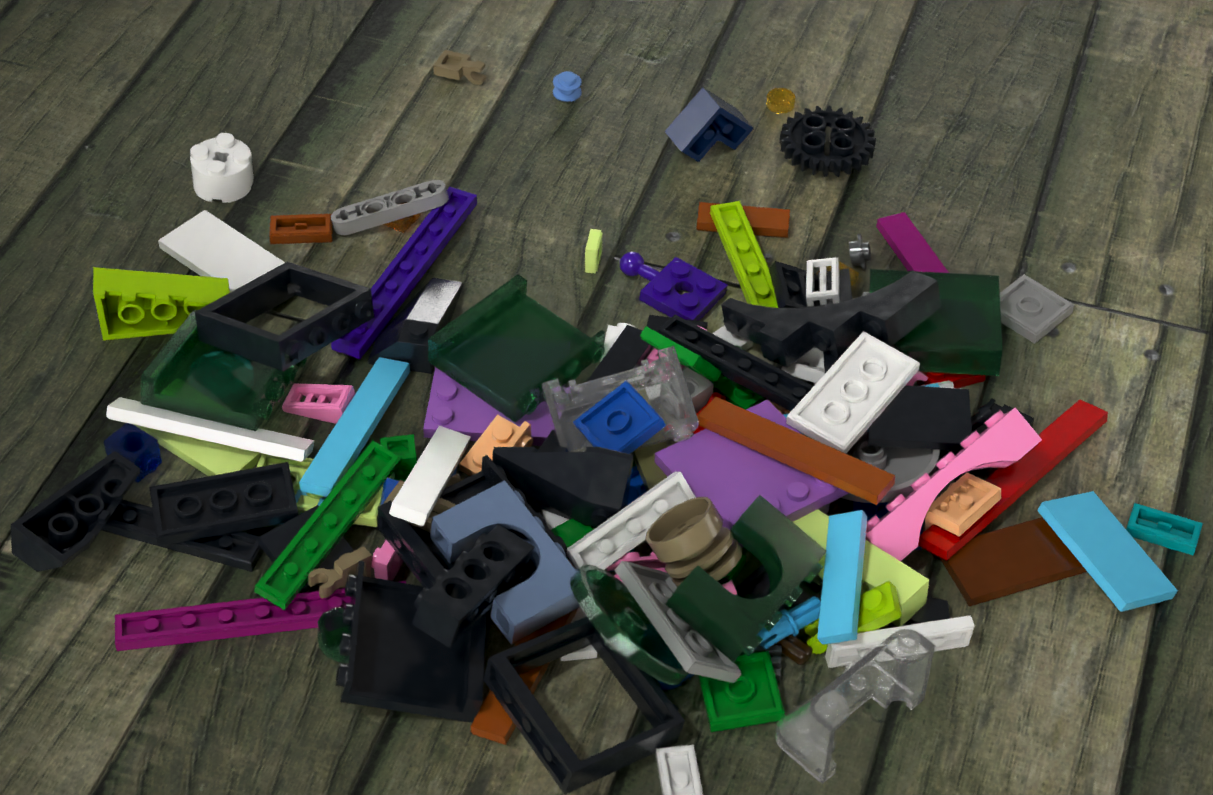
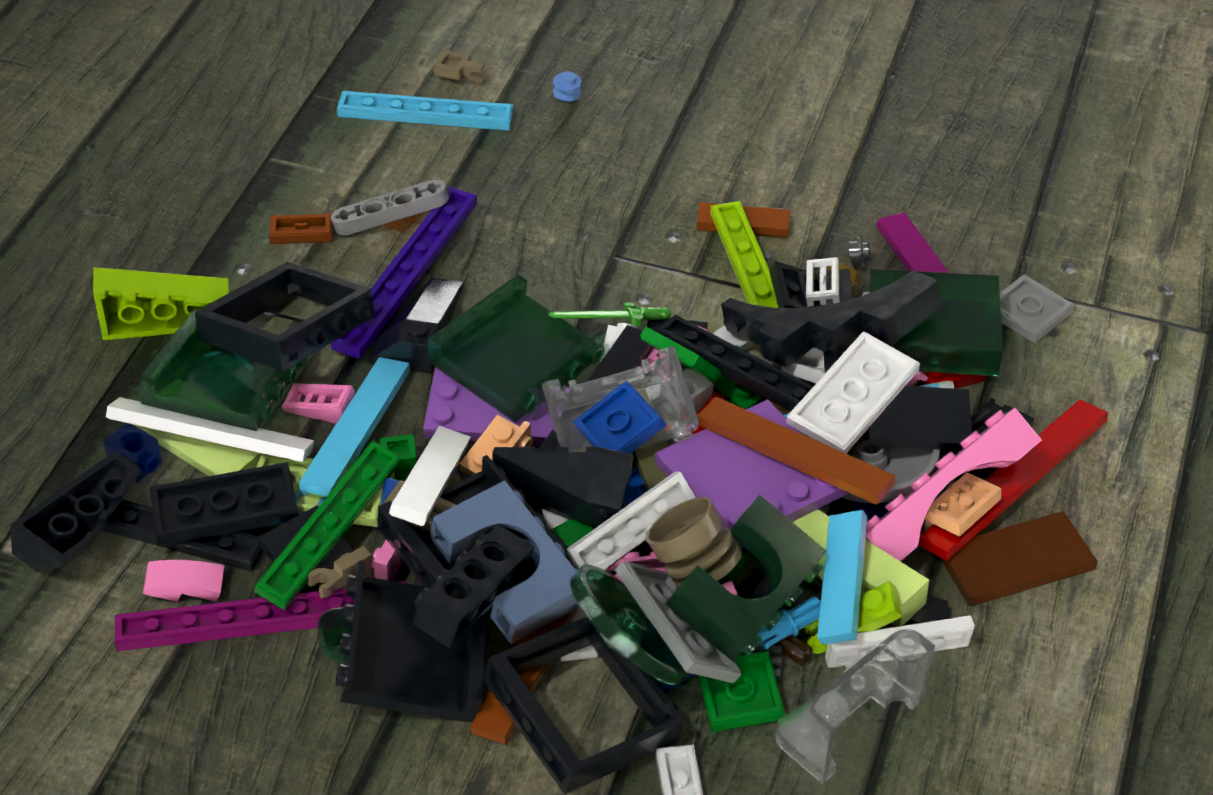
white tile [158,210,285,292] -> none
white brick [190,133,253,203] -> none
yellowish green tile [585,229,603,274] -> none
dark purple plate [620,252,728,321] -> none
dark blue brick [664,87,754,162] -> none
clear yellow tile [766,88,795,114] -> none
black gear [779,106,876,177] -> none
medium azure tile [1037,491,1178,612] -> none
teal tile [1126,503,1203,556] -> none
none -> bright pink slope [142,560,224,602]
none -> medium azure tile [337,91,513,131]
none -> bright green sword [548,302,672,326]

